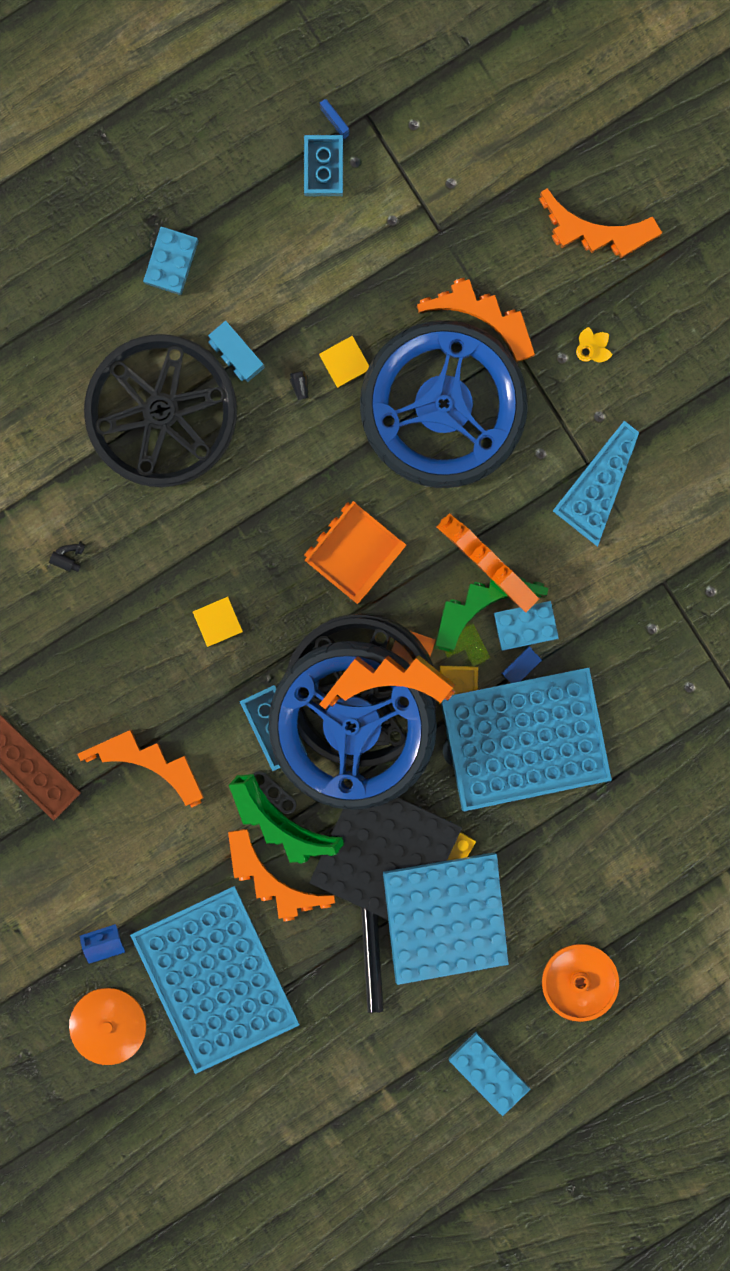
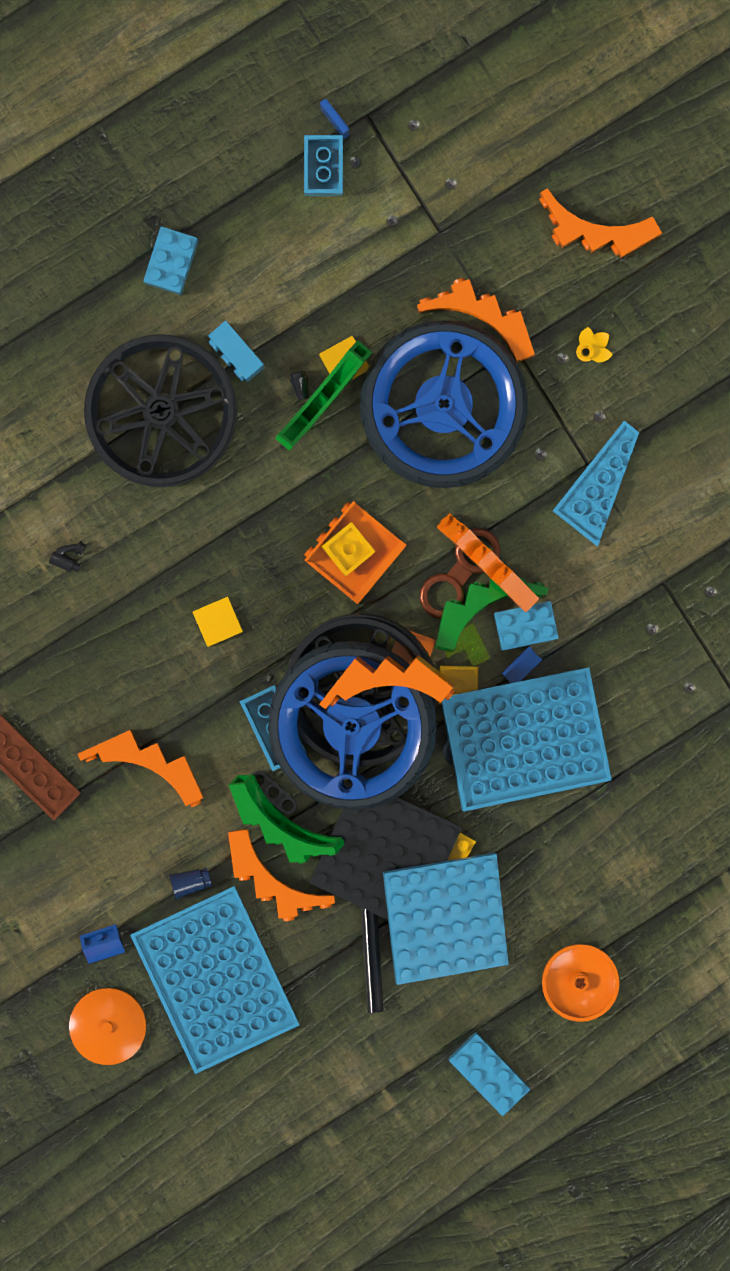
none -> dark blue plant [169,868,212,900]
none -> green arch [275,340,372,451]
none -> yellow plate [321,522,375,576]
none -> copper bar [419,528,501,619]

